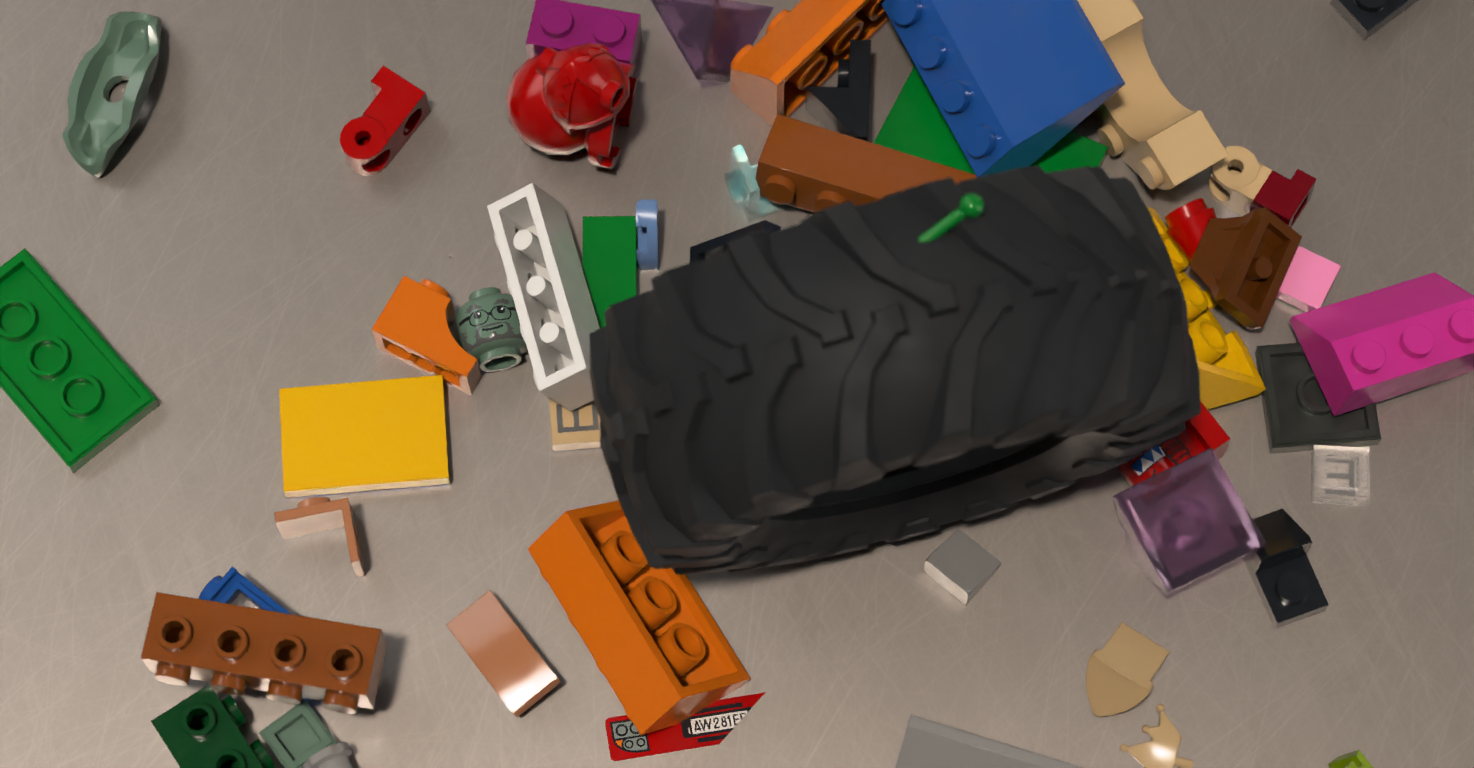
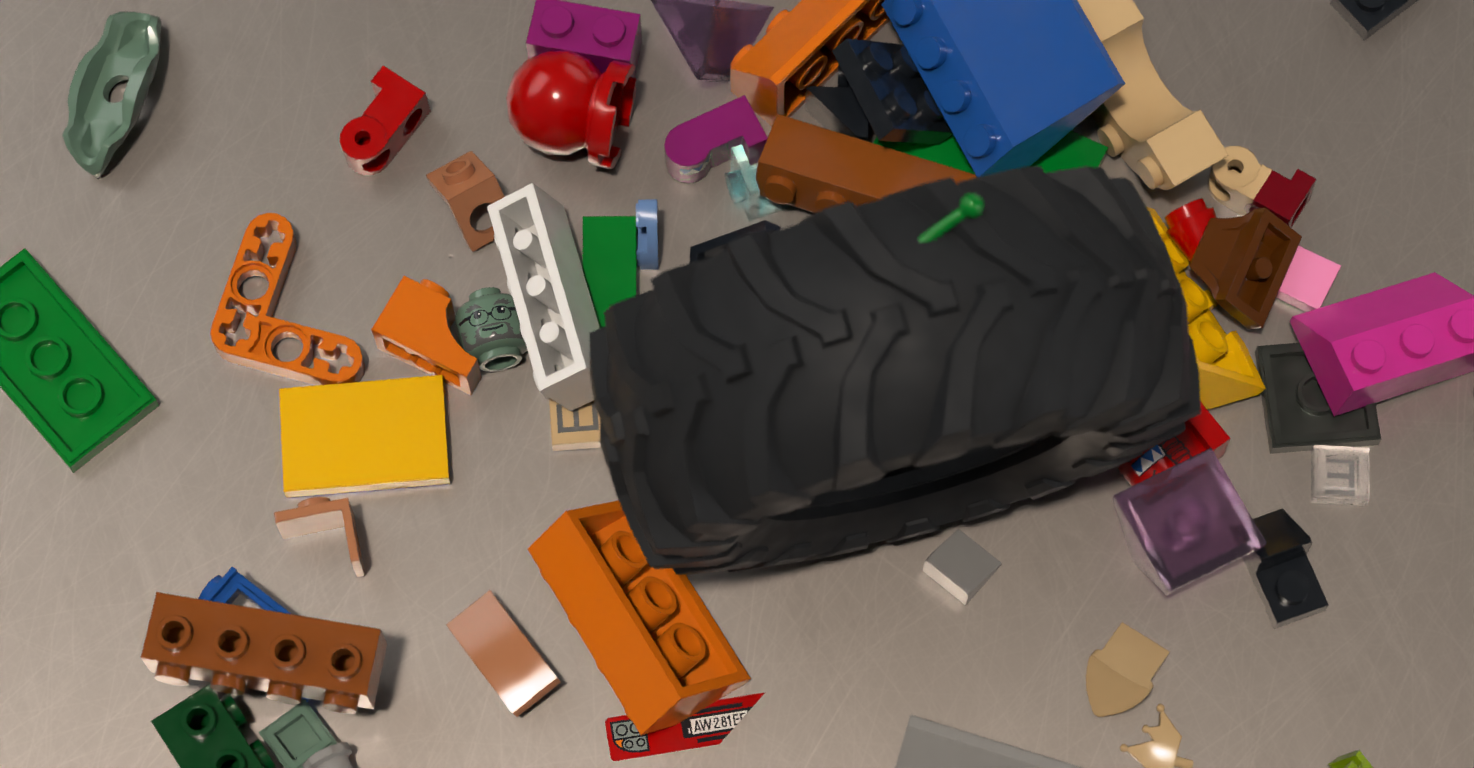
red helmet [535,43,630,135] -> none
none -> orange beam [210,213,365,385]
none -> nougat bracket [426,151,504,251]
none -> magenta leg [664,95,768,184]
none -> black plate [832,39,953,145]

